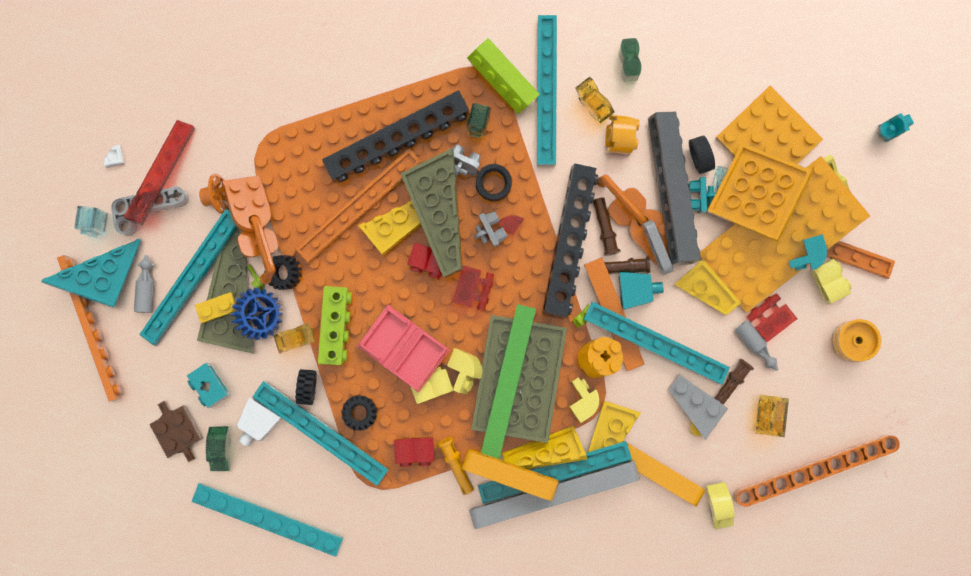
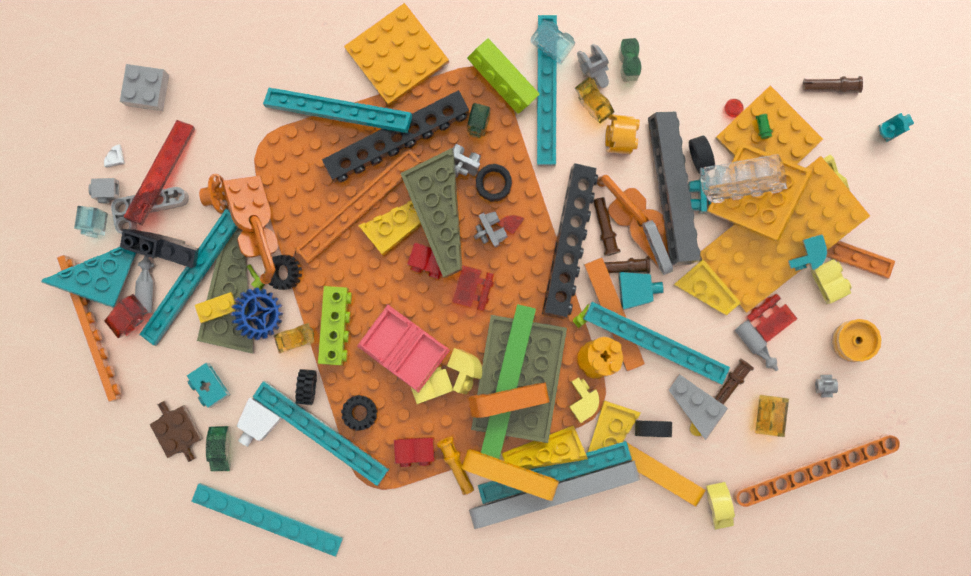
none -> light grey brick [88,178,119,203]
none -> clear red brick [104,294,148,339]
none -> light grey brick [120,64,169,111]
none -> black slope [120,229,199,268]
none -> teal plate [263,87,412,133]
none -> light orange plate [344,3,449,106]
none -> orange beam [468,382,550,418]
none -> clear light blue brick [530,20,575,65]
none -> light grey hinge [577,44,609,88]
none -> black tyre [635,420,672,437]
none -> clear brick [700,154,787,203]
none -> clear red plate [724,99,744,118]
none -> green pin [755,114,773,139]
none -> reddish brown pin [803,76,863,93]
none -> light grey gear [815,375,838,398]

